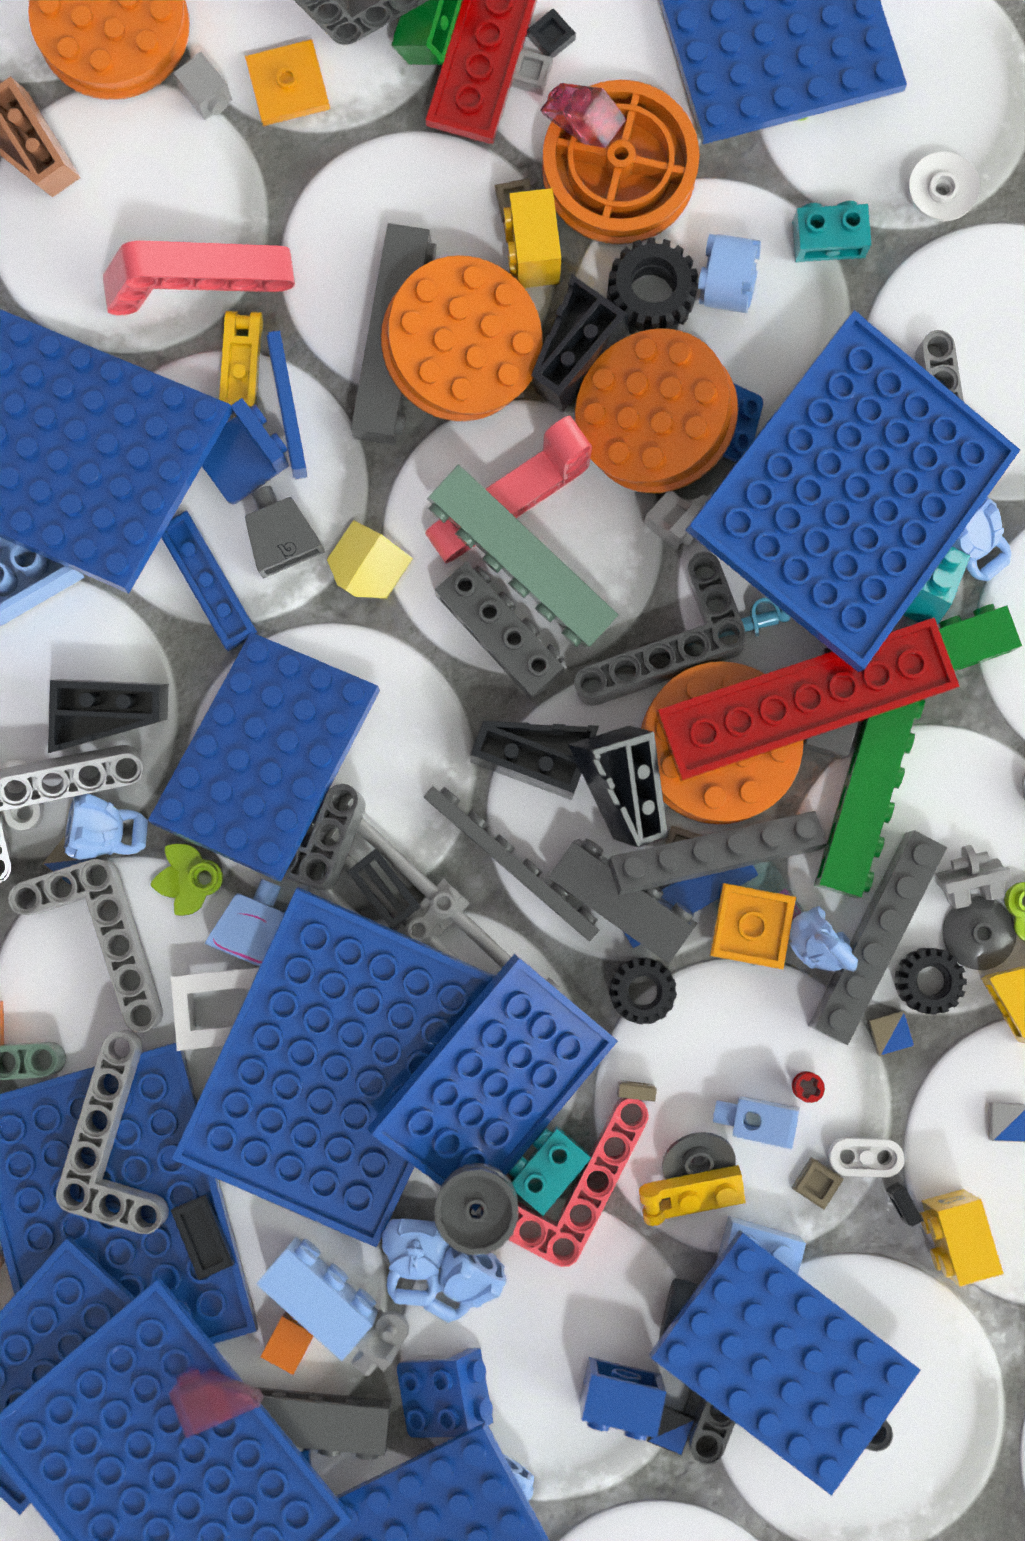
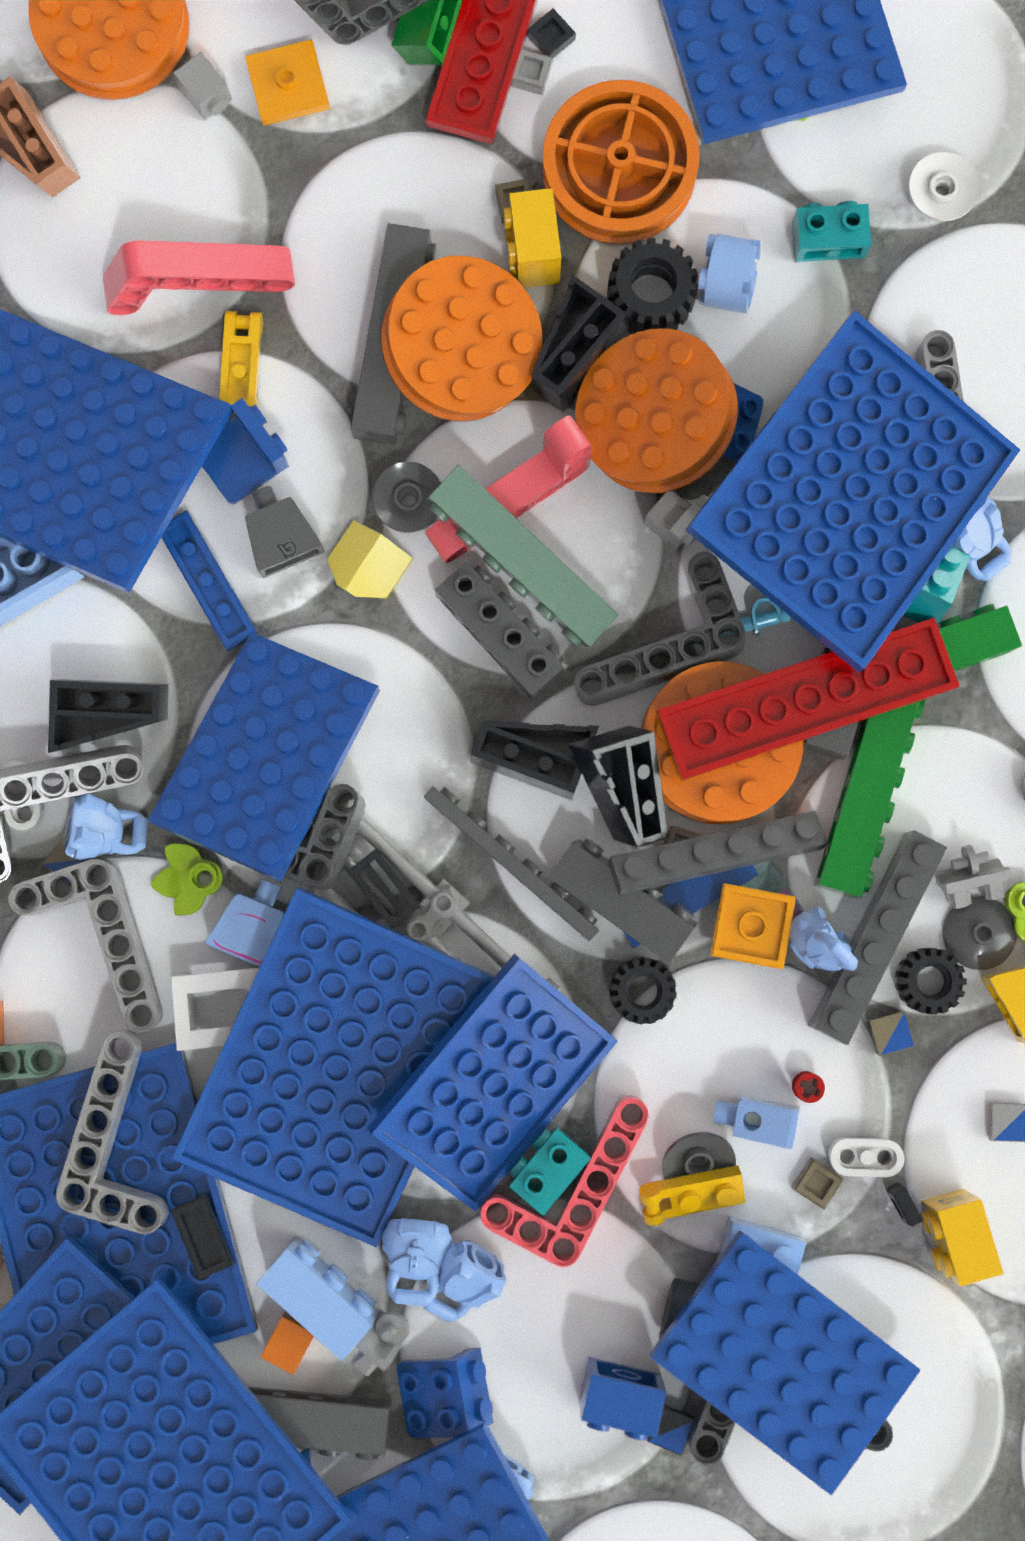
clear pink slope [169,1369,264,1438] -> none
blue tile [266,330,308,480] -> none
dark grey wheel [434,1163,518,1255] -> none
clear pink slope [540,83,627,148] -> none
dark tan tile [617,1080,657,1102] -> none
none -> dark grey dish [372,462,441,533]

